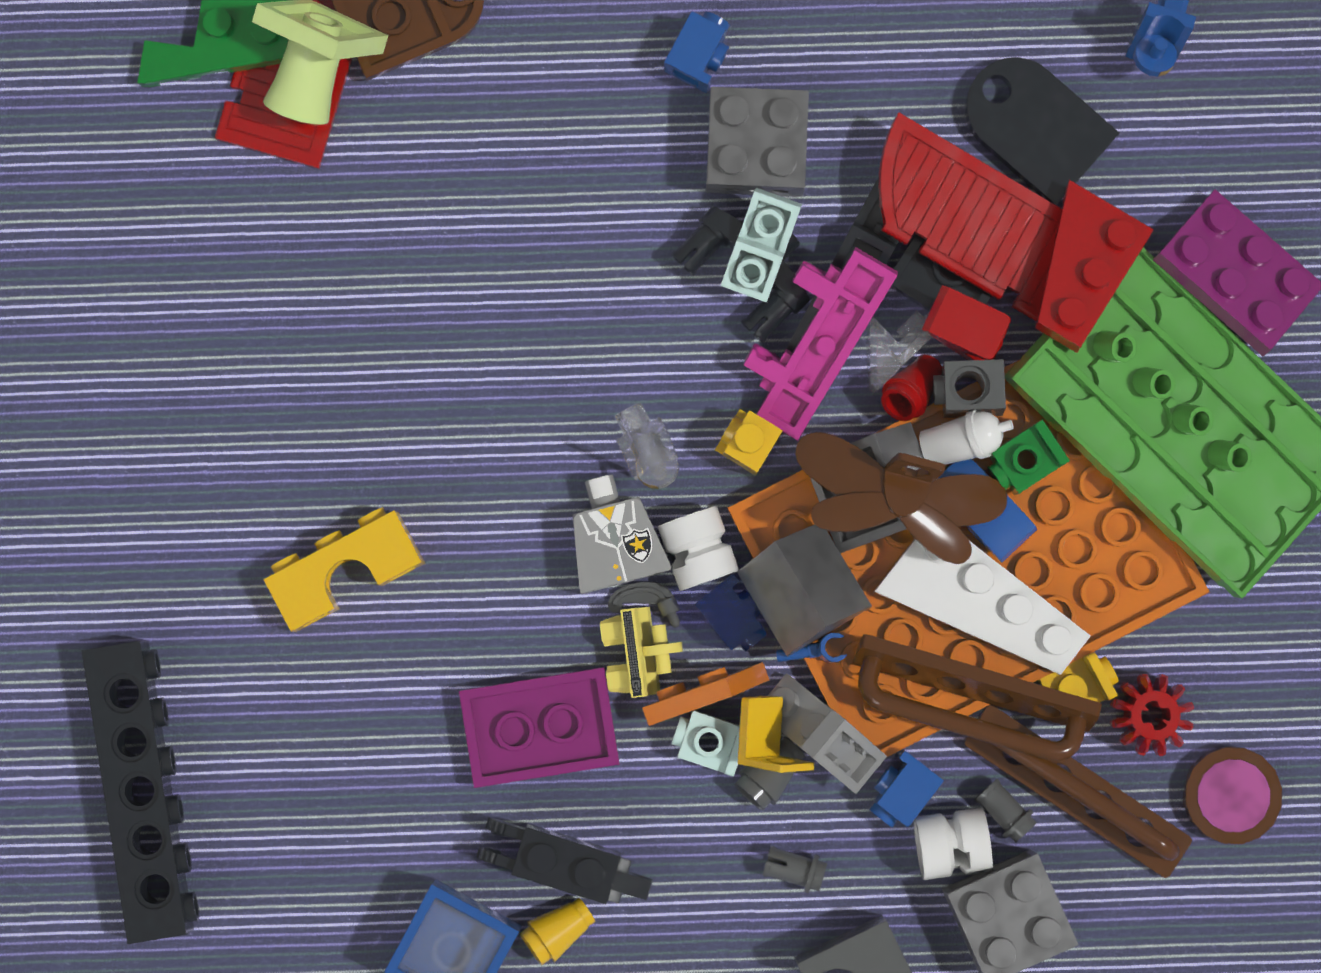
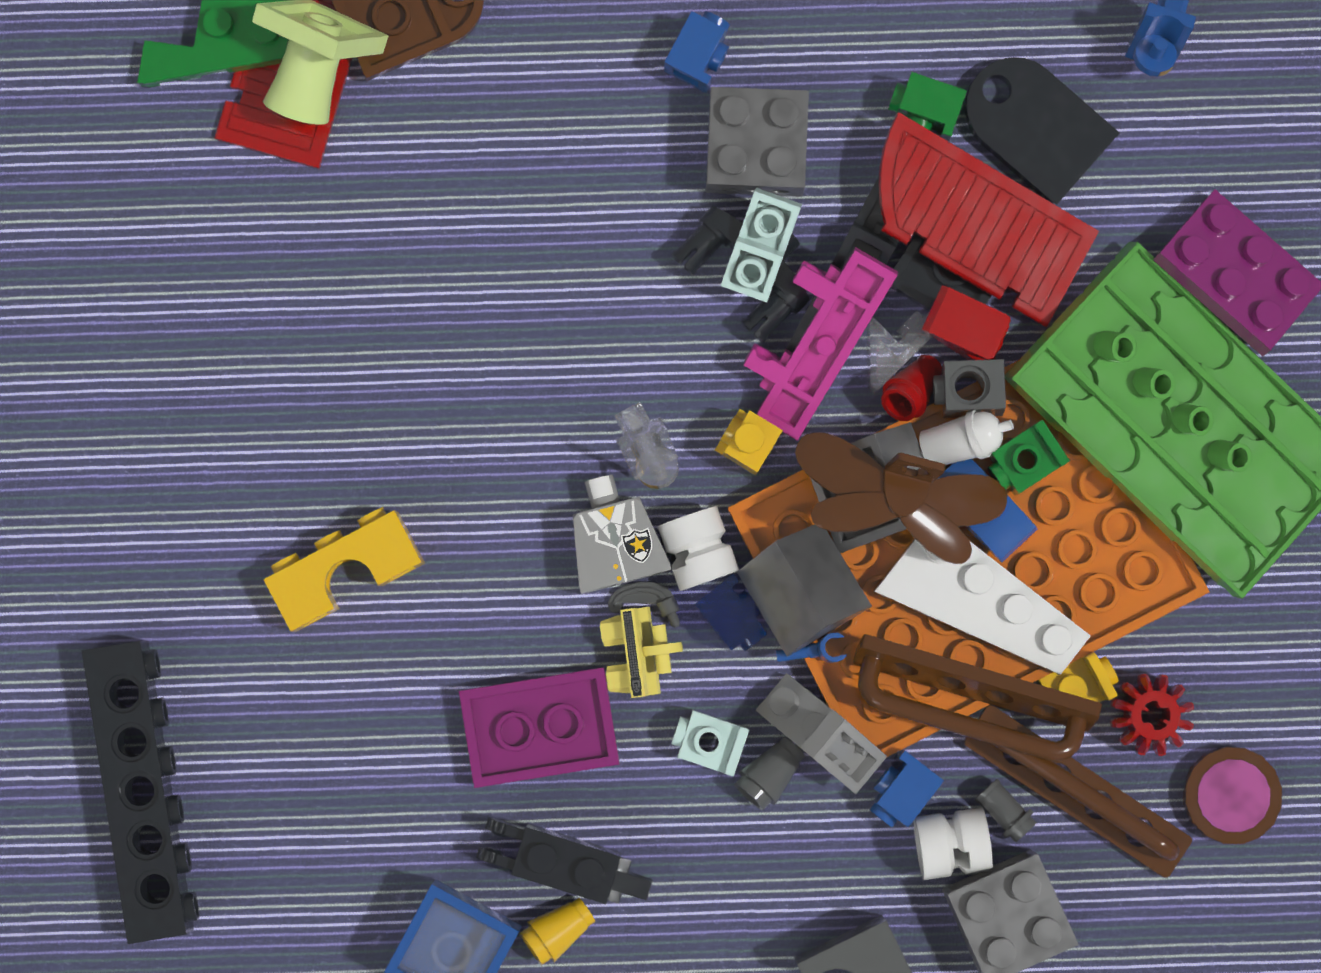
orange wing [642,662,769,726] -> none
yellow bracket [738,696,814,773] -> none
dark grey pin [763,845,827,893] -> none
red wing [1035,180,1154,353] -> none
none -> green brick [888,72,967,141]

